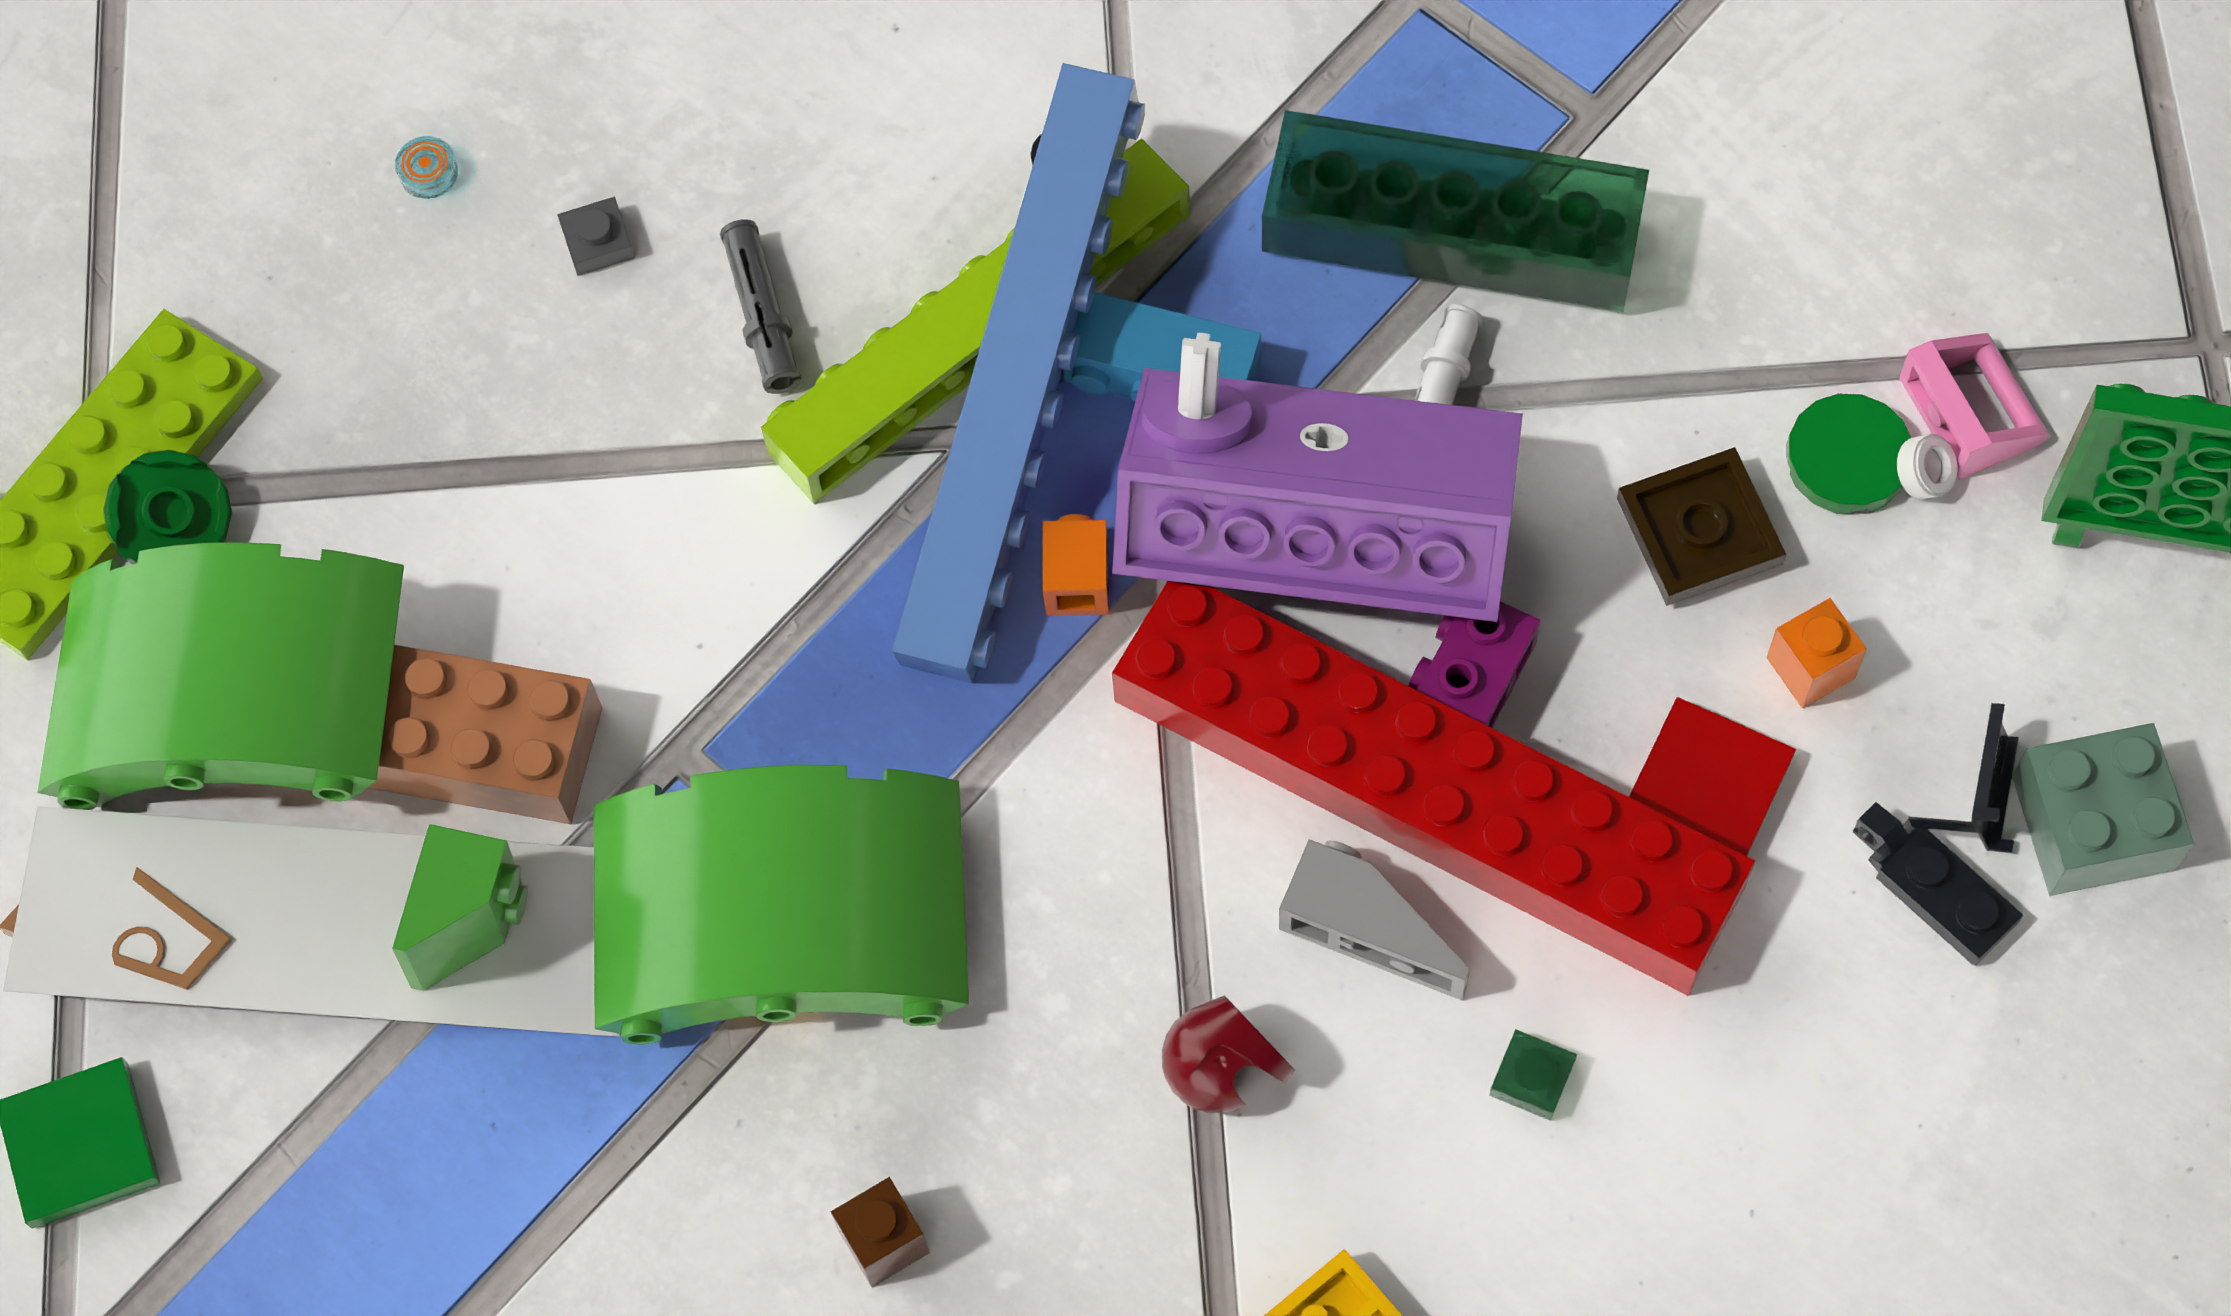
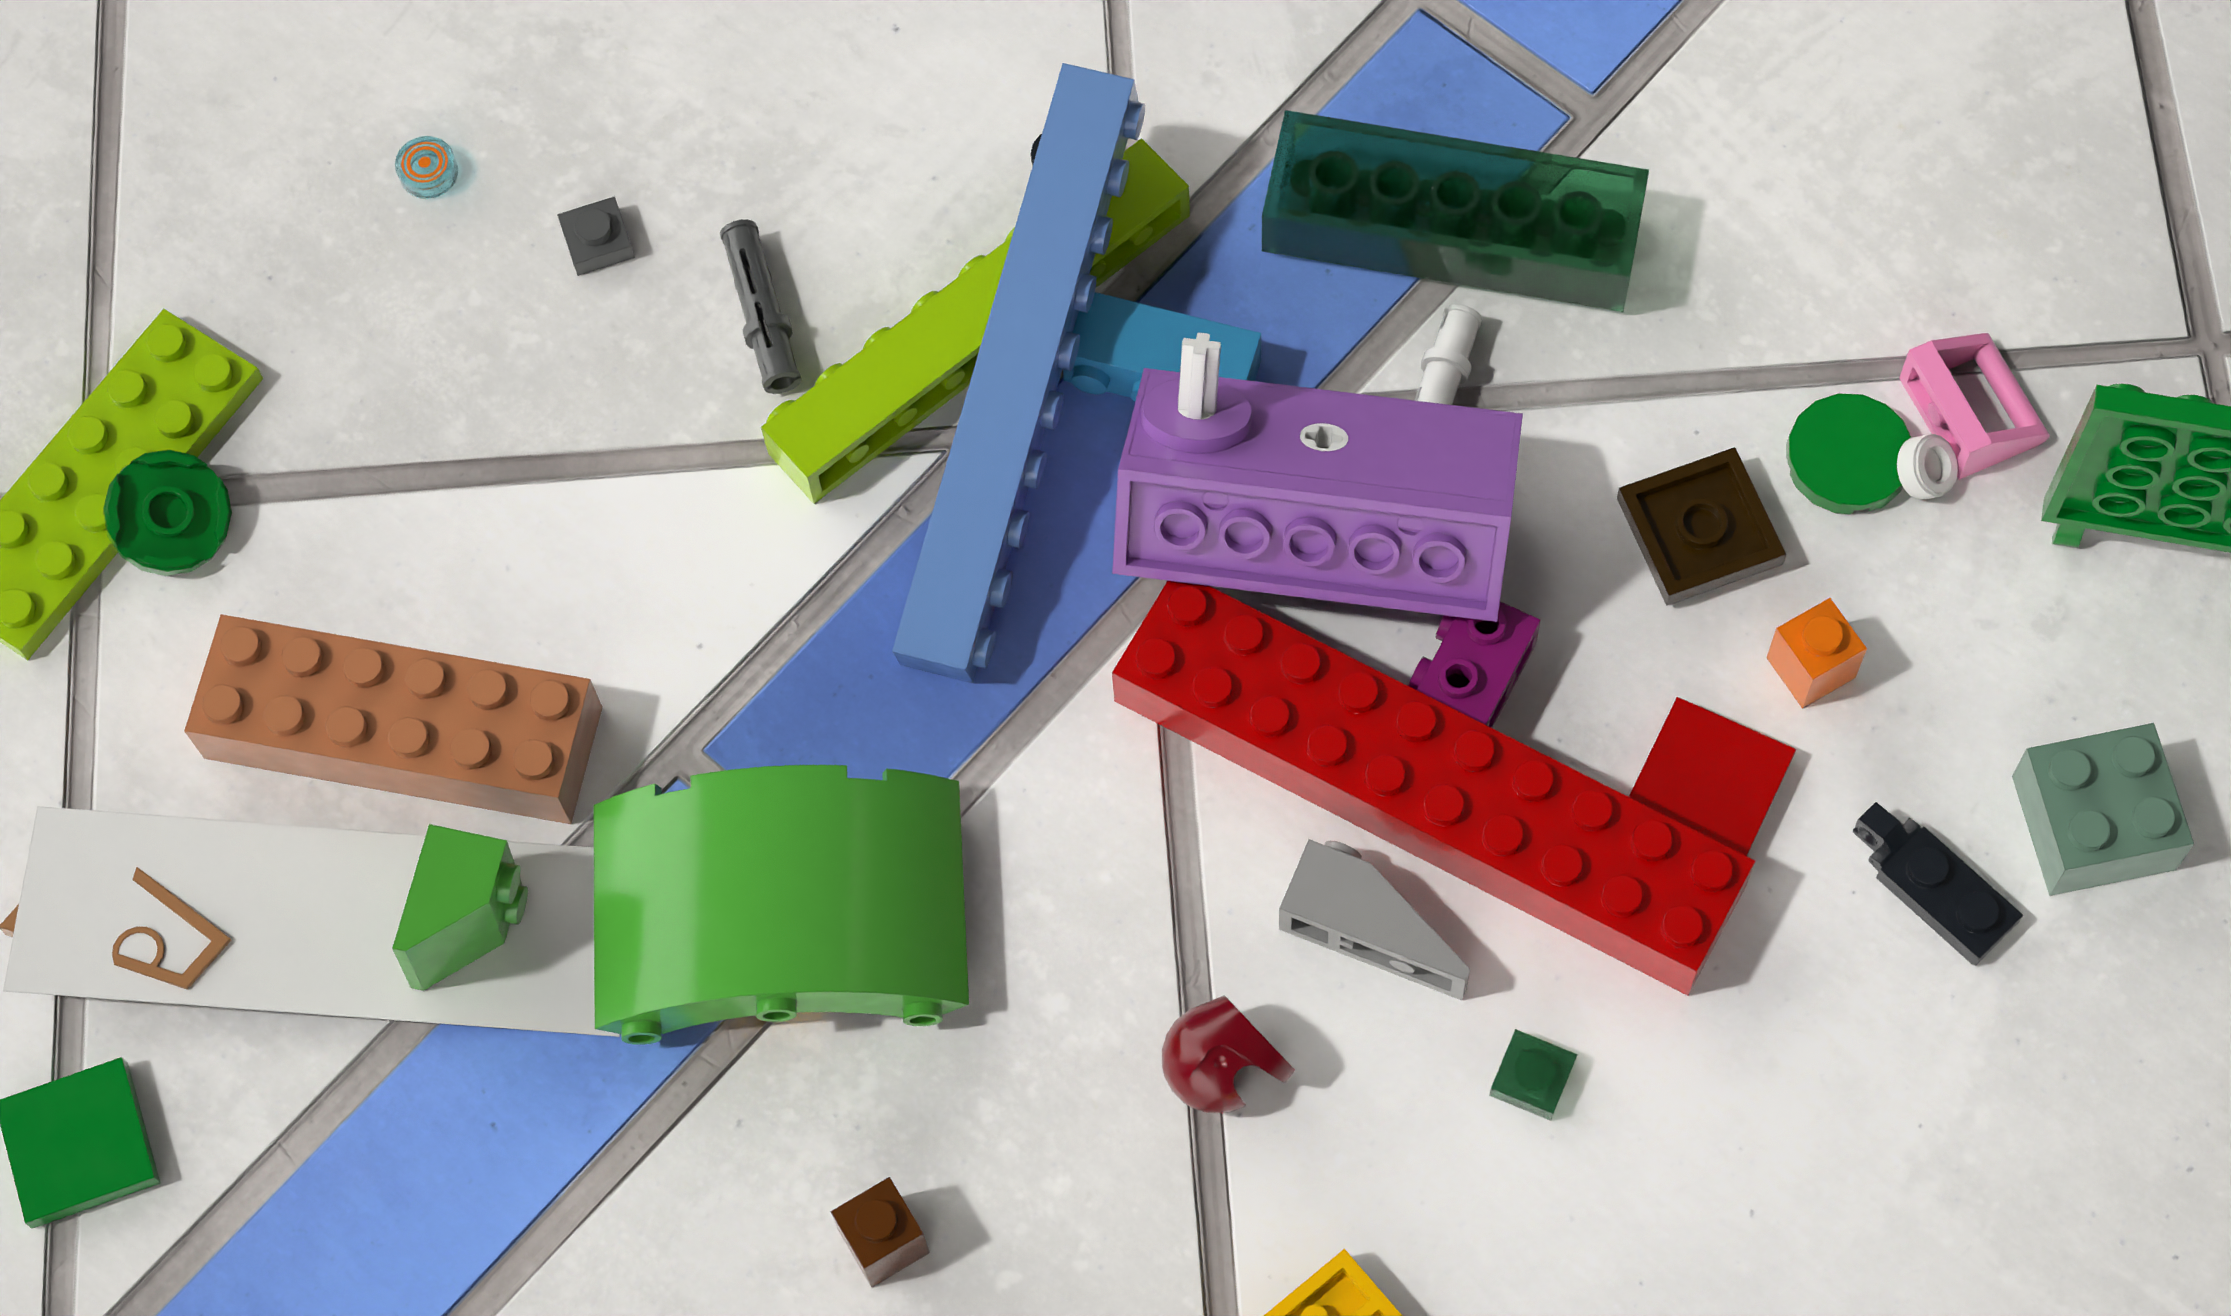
bright green panel [37,542,404,810] -> none
orange brick [1043,514,1109,616] -> none
black piece [1908,703,2019,853] -> none

